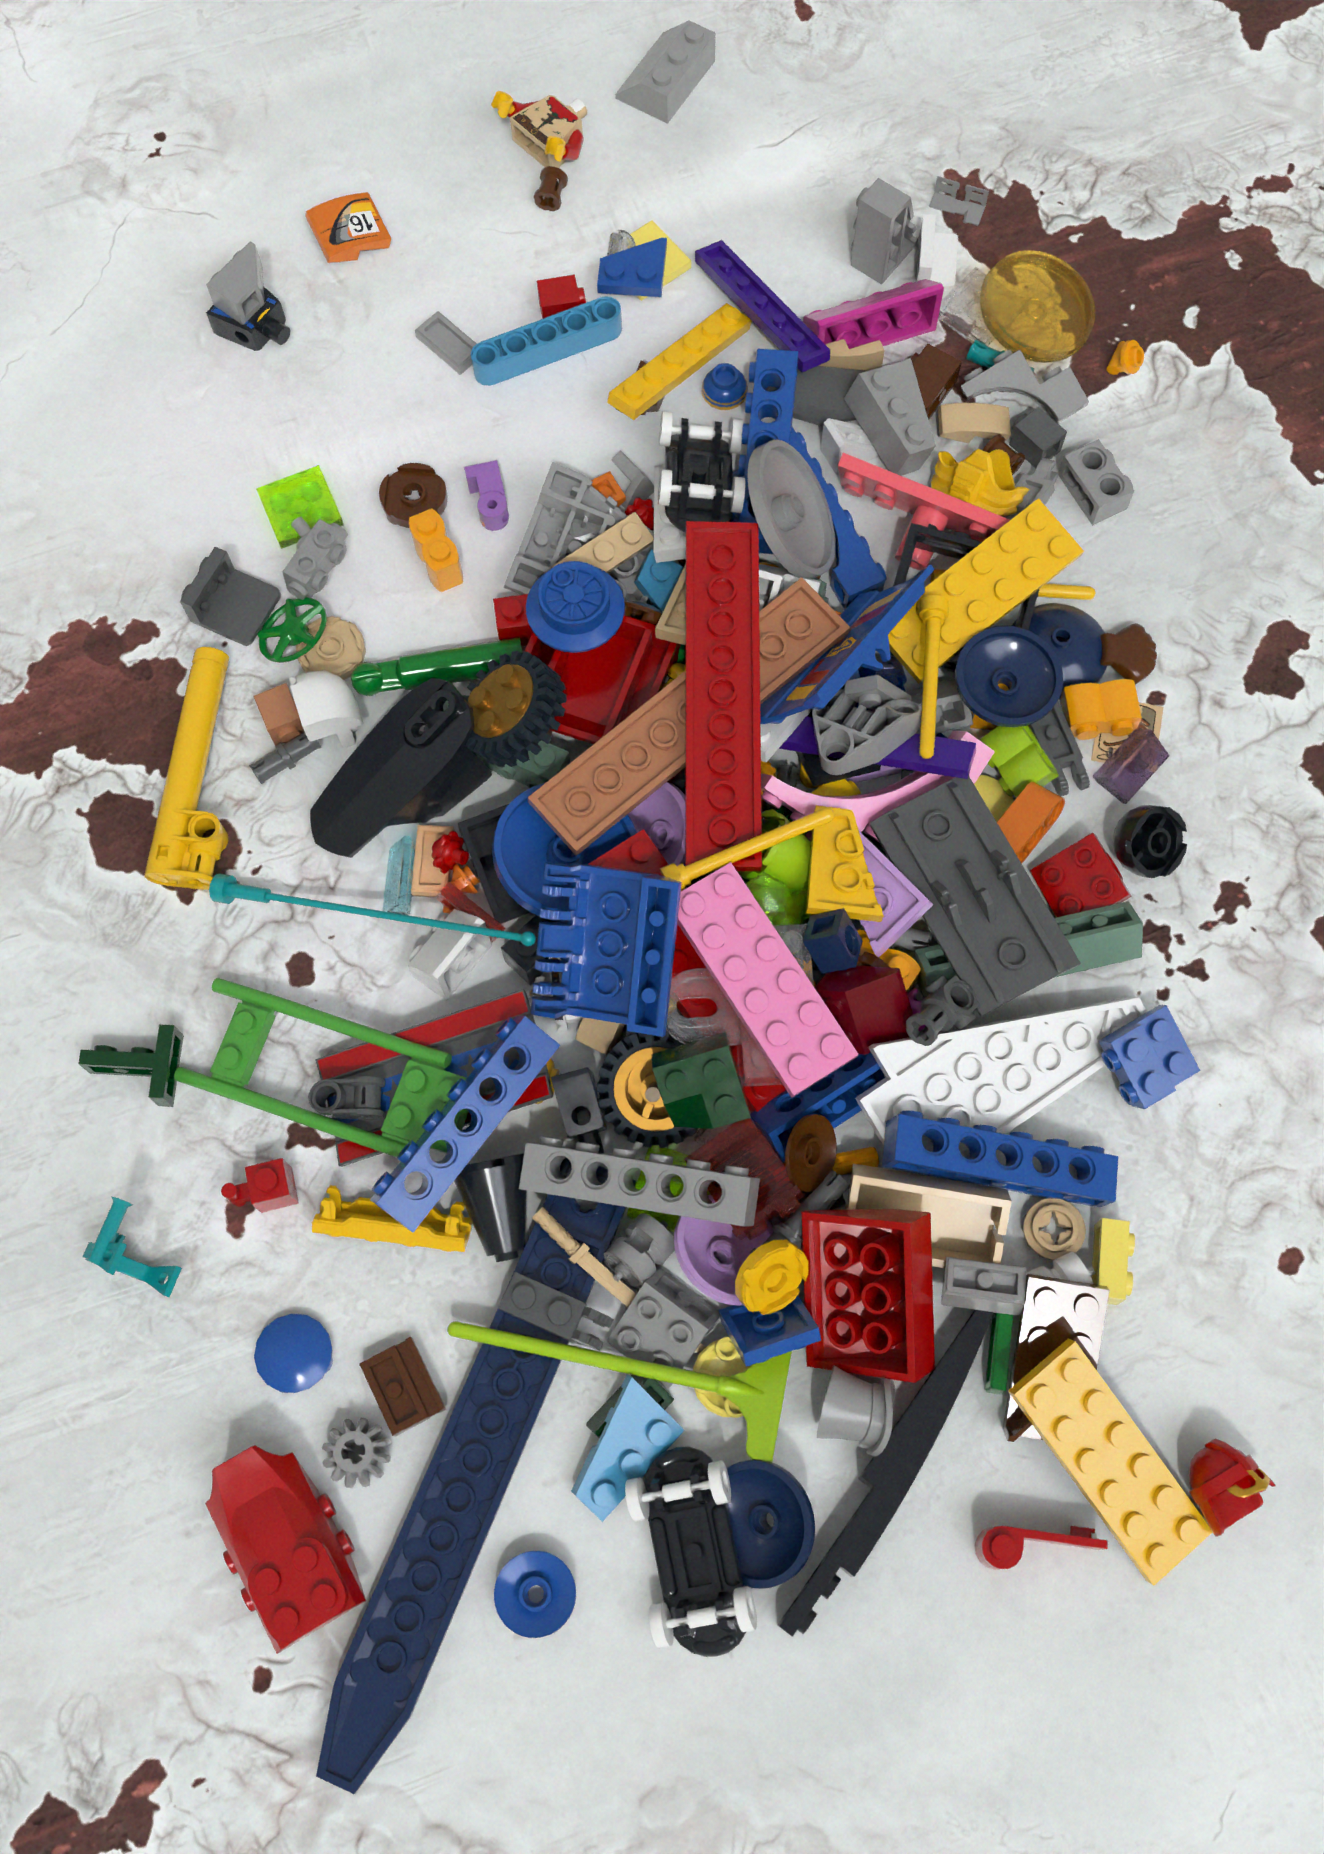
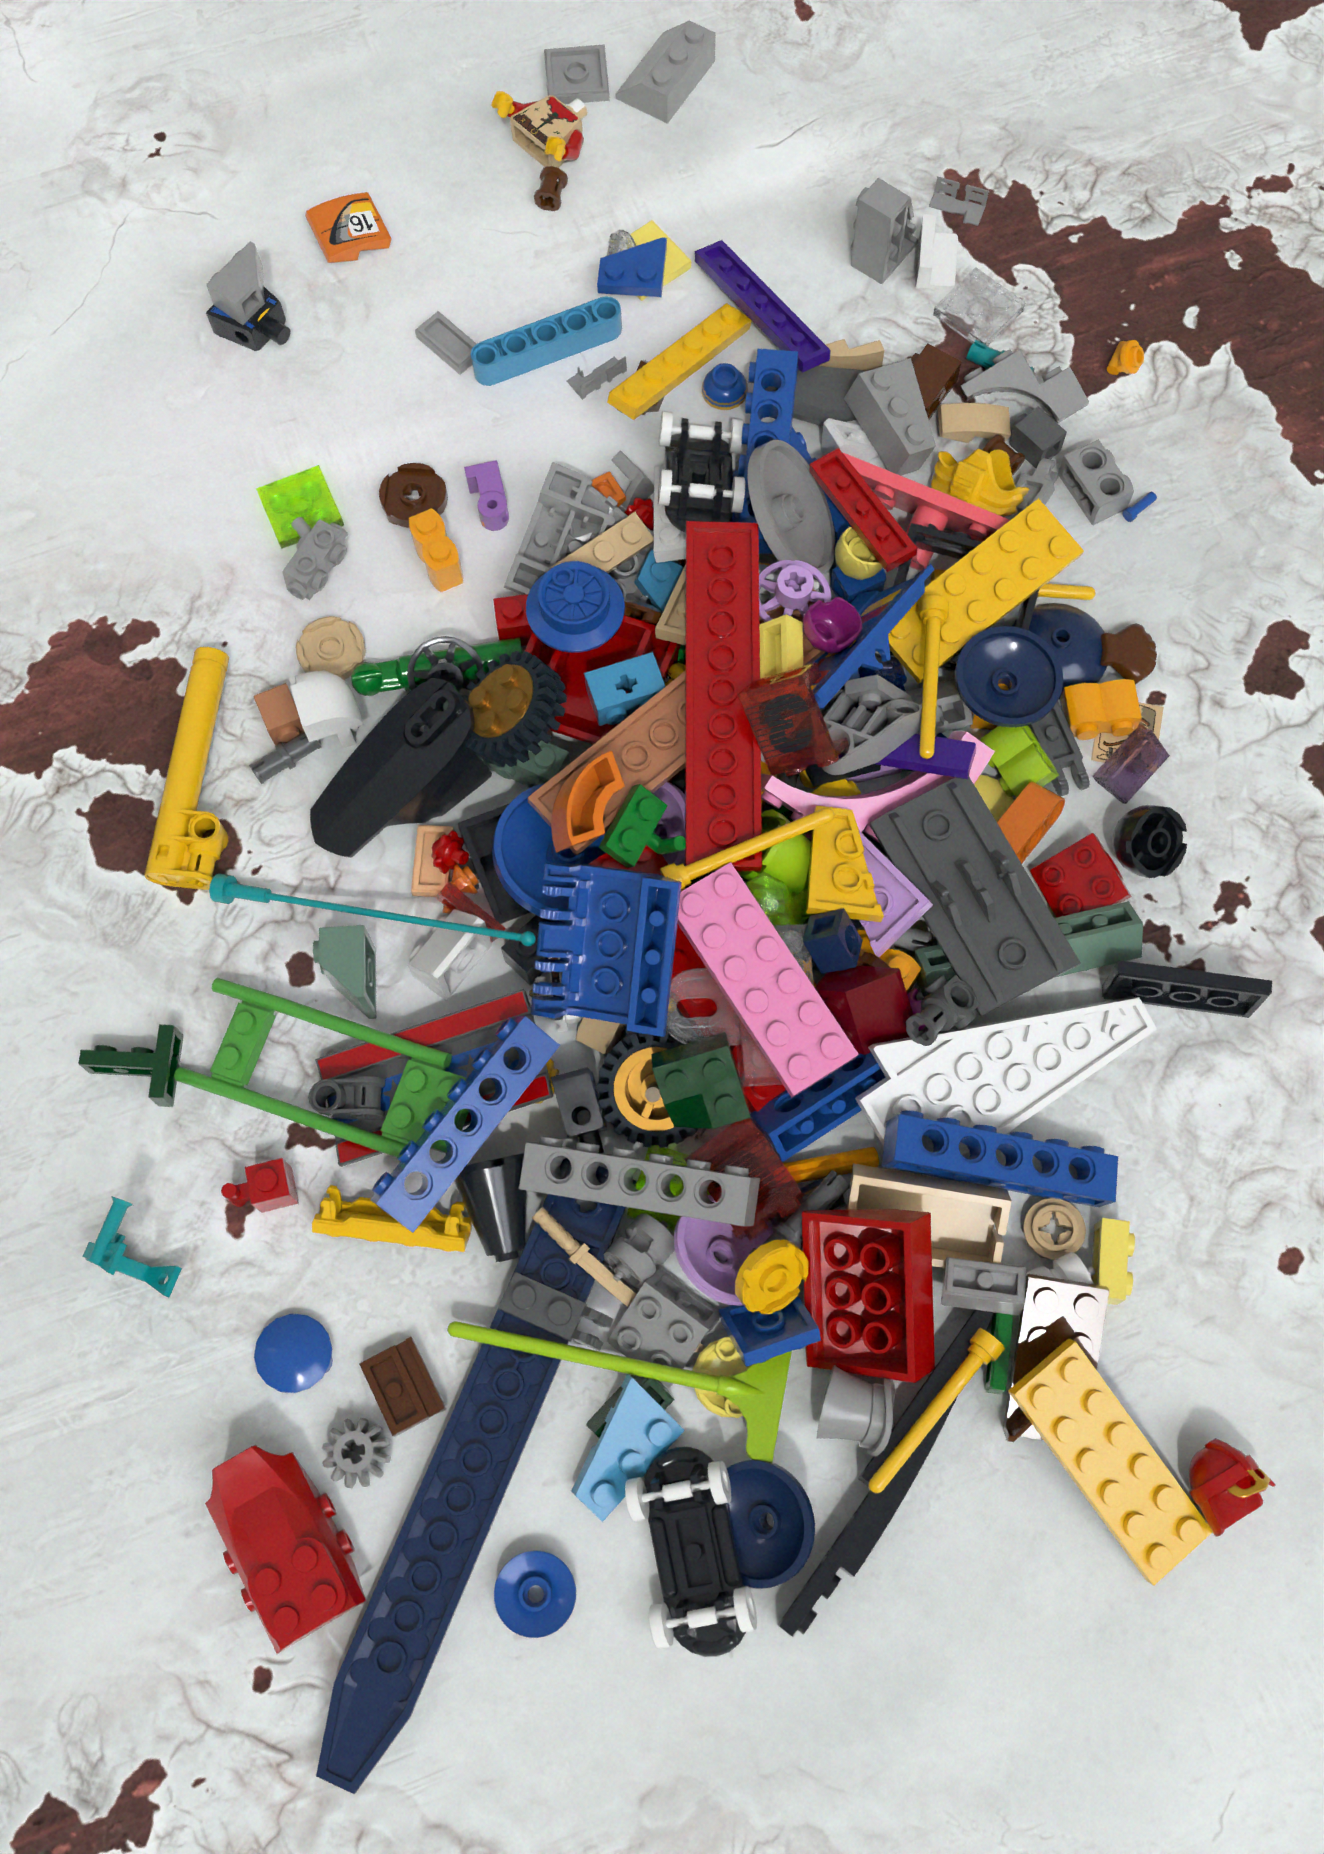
dark grey bracket [180,547,281,646] -> none
green wheel [257,598,327,663] -> none
clear light blue slope [383,836,415,915] -> none
red brick [536,274,586,319] -> none
reddish brown dish [785,1114,837,1192] -> none
dark pink slope [803,279,944,349] -> none
red door [975,1526,1108,1569] -> none
clear yellow brick [980,250,1095,363] -> none
plate [1098,1005,1200,1109] -> none
none -> sand green slope [313,925,377,1019]
none -> black wheel [407,636,484,691]
none -> light grey tile [544,44,610,104]
none -> orange brick [551,751,625,853]
none -> light grey piece [567,357,627,400]
none -> dark azure brick [584,652,666,726]
none -> green plate [599,784,686,868]
none -> clear red panel [738,662,849,776]
none -> lavender wheel [759,560,831,632]
none -> light yellow piece [759,614,804,699]
none -> magenta hair [802,597,863,653]
none -> red plate [809,448,917,572]
none -> light yellow hair [835,527,883,580]
none -> yellow piece [868,1328,1005,1493]
none -> black tile [1102,960,1272,1018]
none -> blue piece [1122,492,1157,522]

